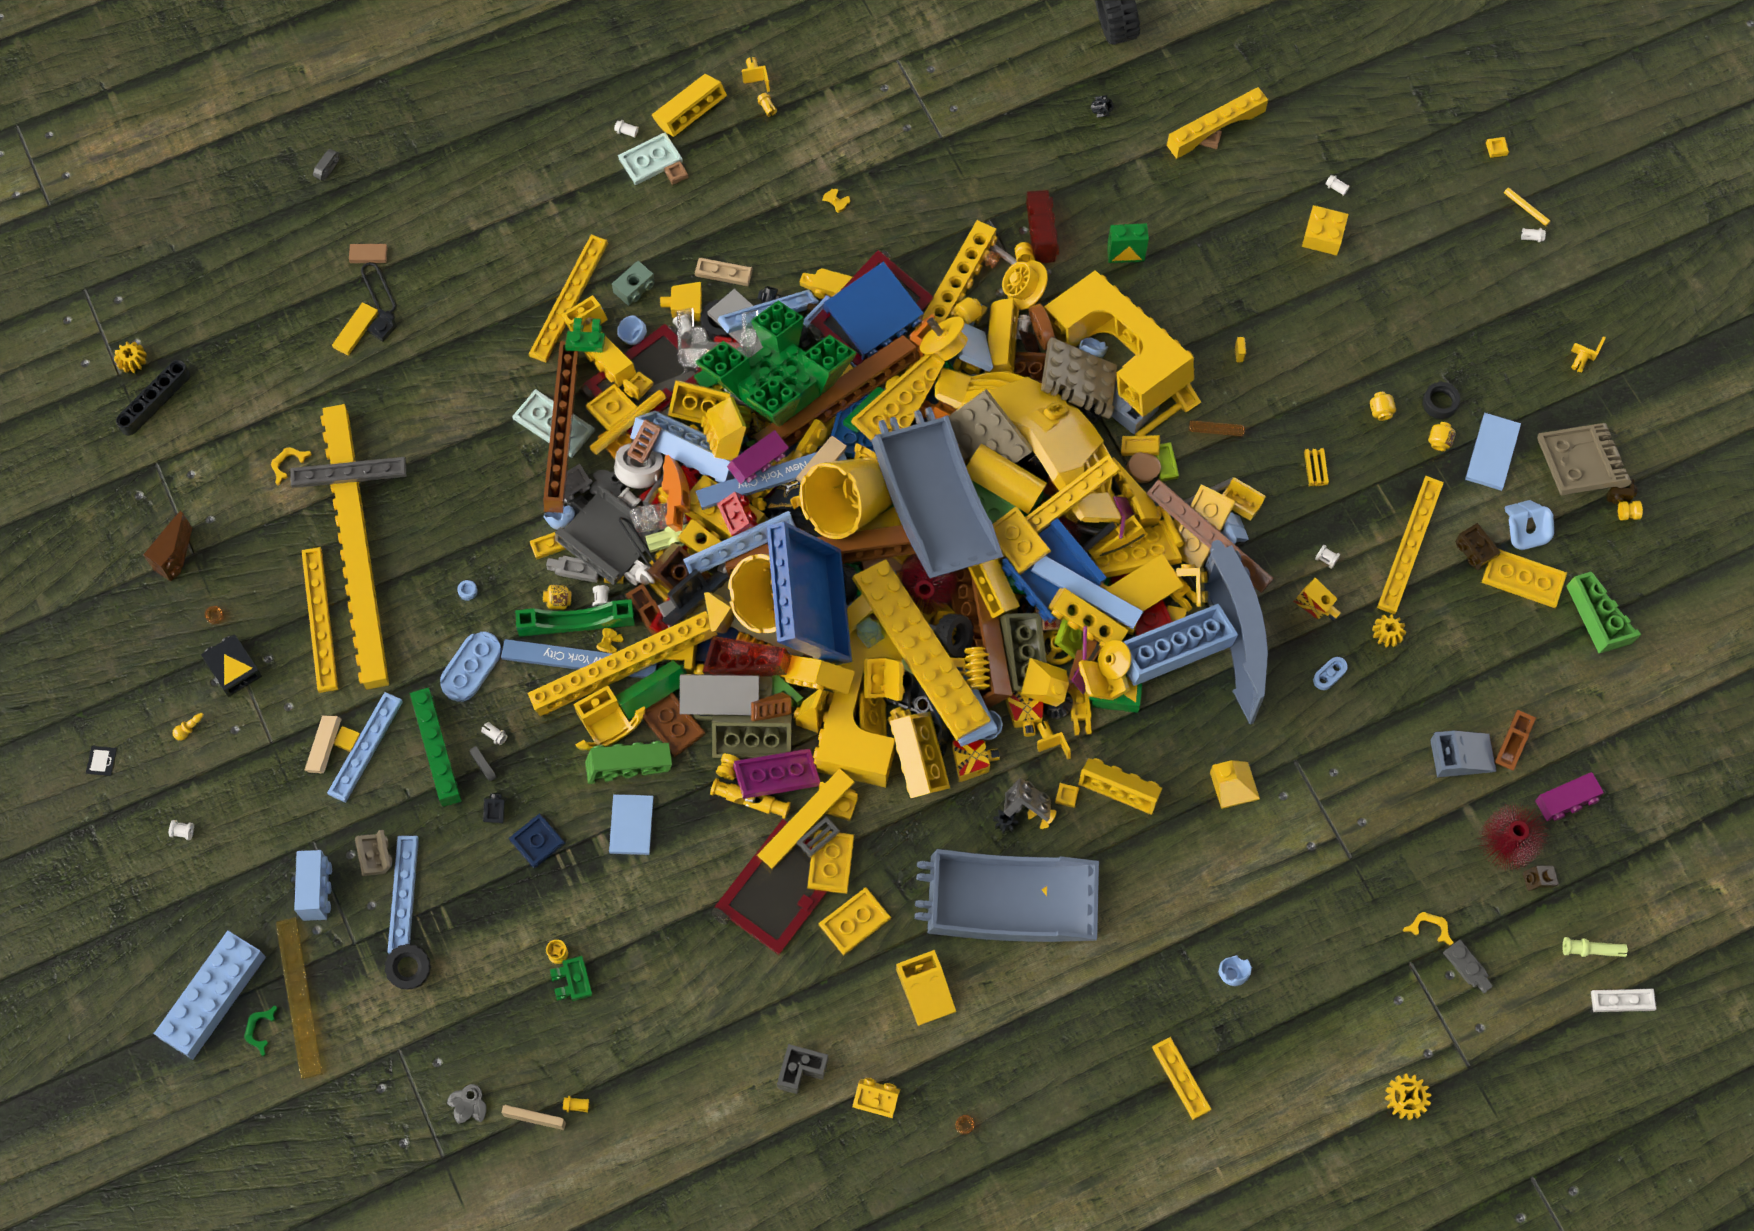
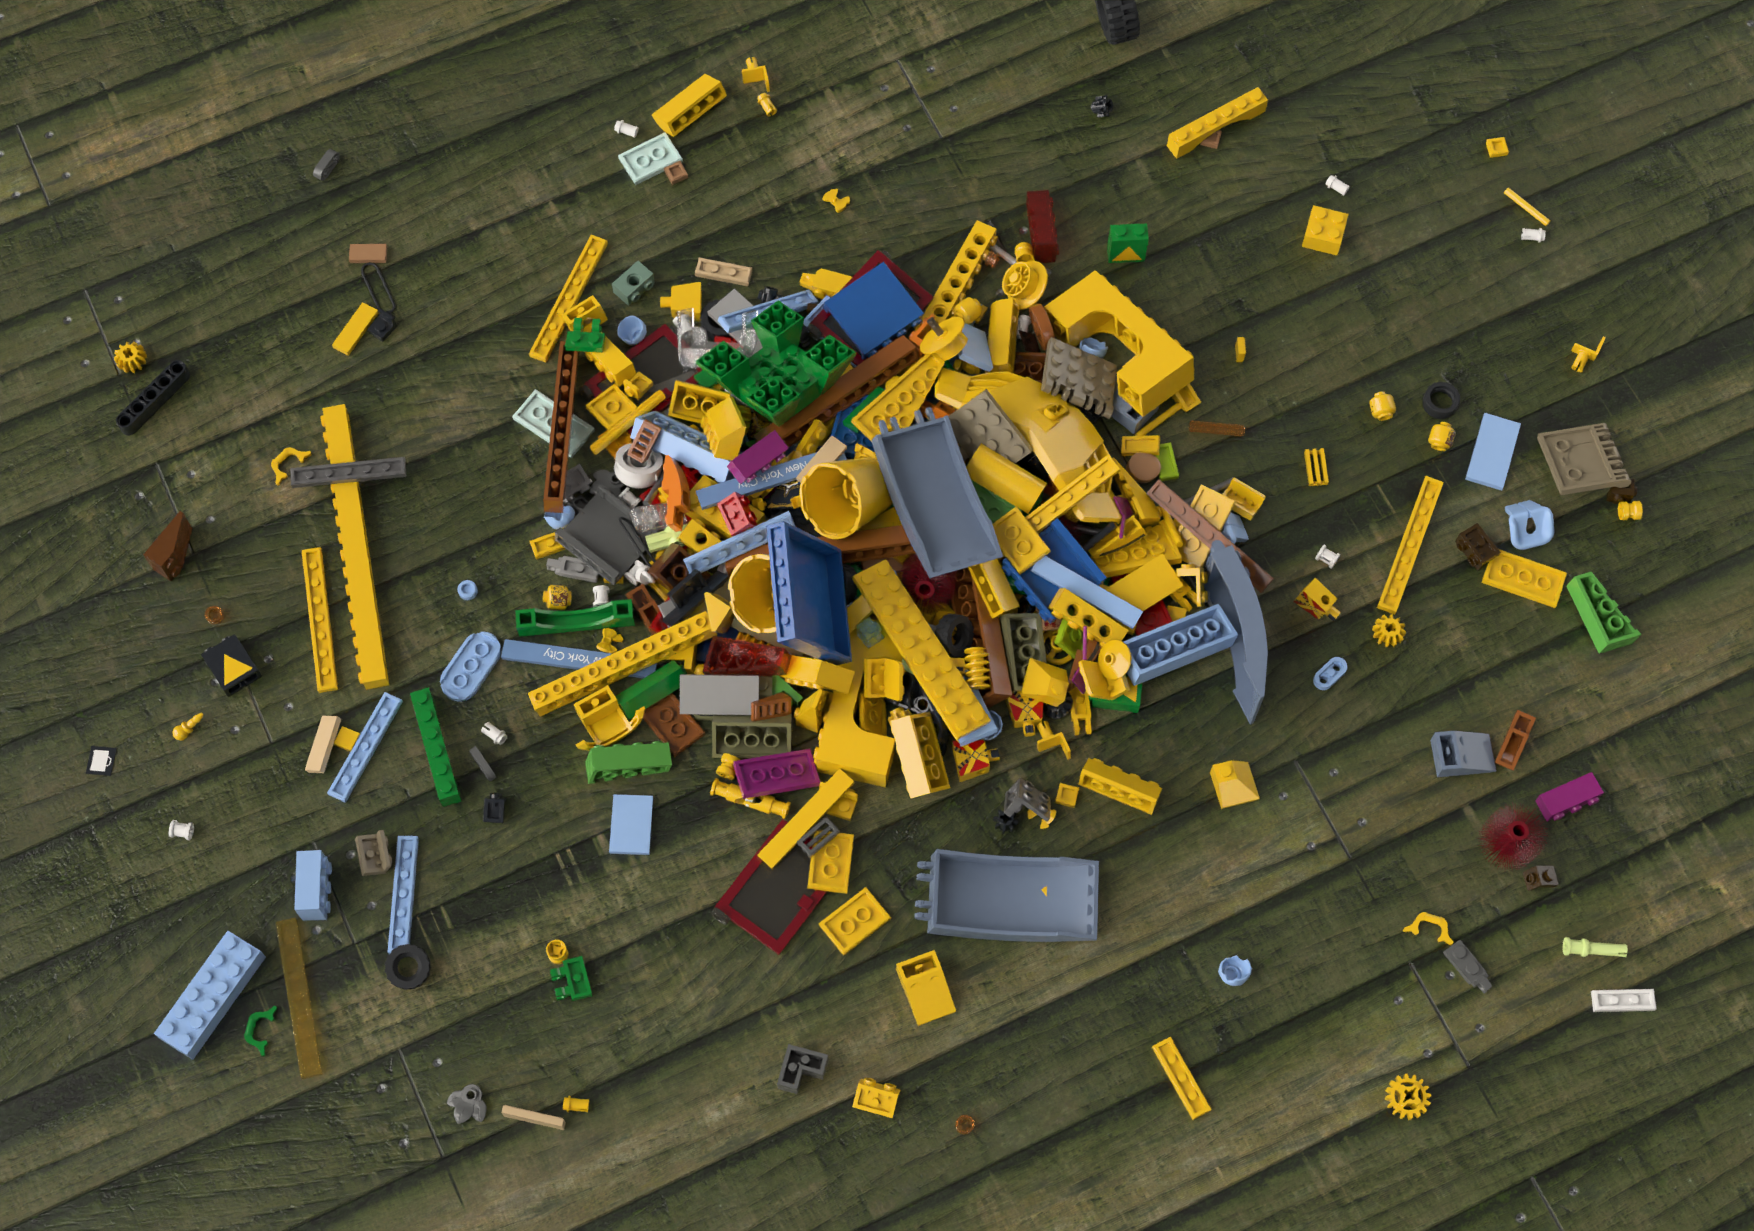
dark blue tile [509,813,565,869] -> none

